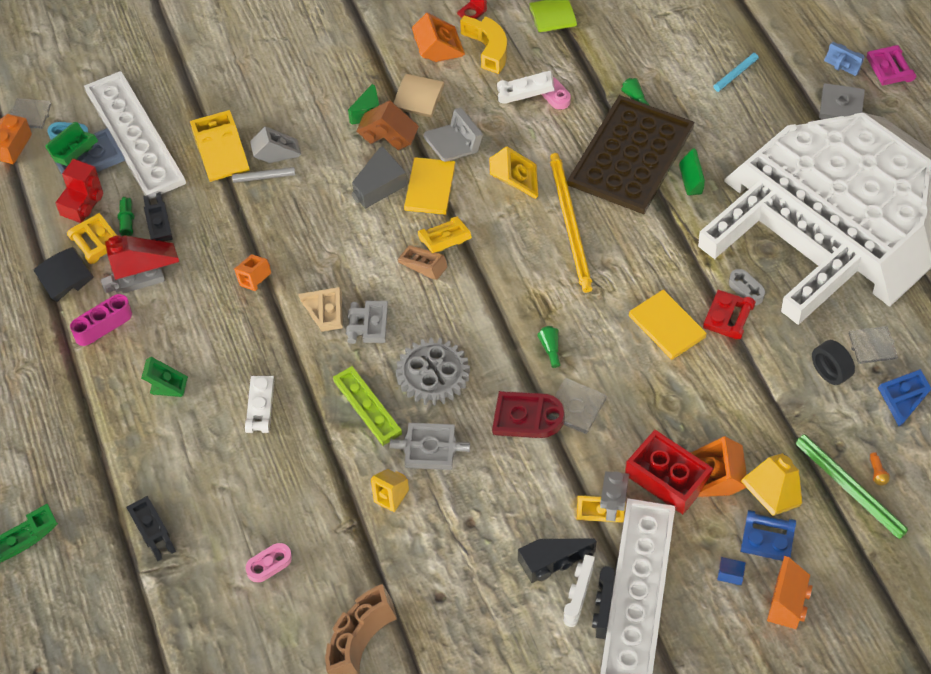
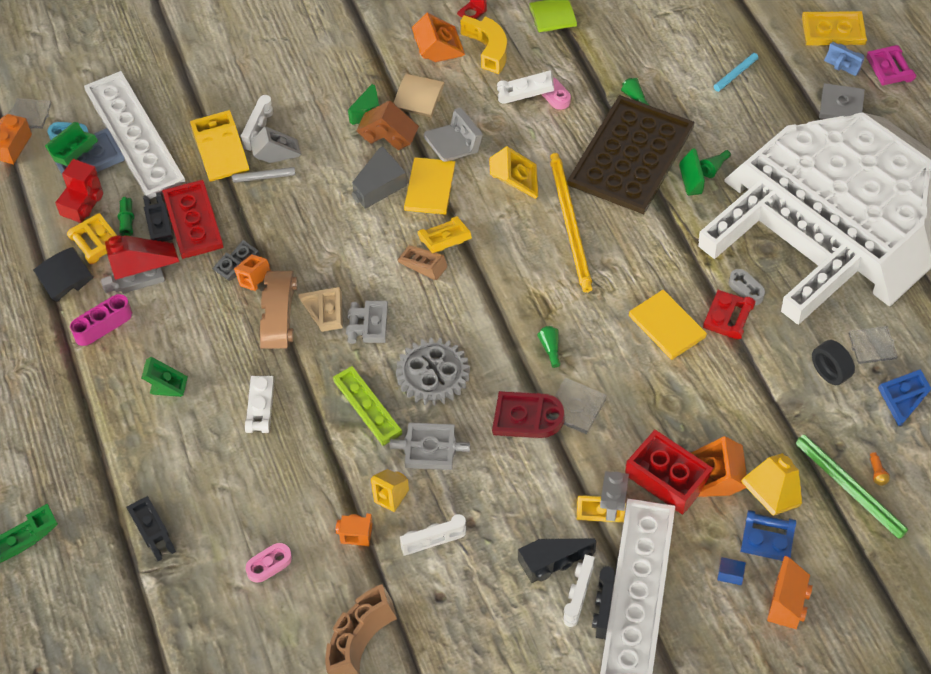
none -> red plate [162,180,224,259]
none -> dark grey slope [212,240,261,281]
none -> white plate [241,95,273,151]
none -> medium nougat brick [260,271,298,349]
none -> orange brick [336,513,373,546]
none -> white plate [400,514,466,556]
none -> green cone [700,150,731,178]
none -> yellow tile [802,11,867,45]

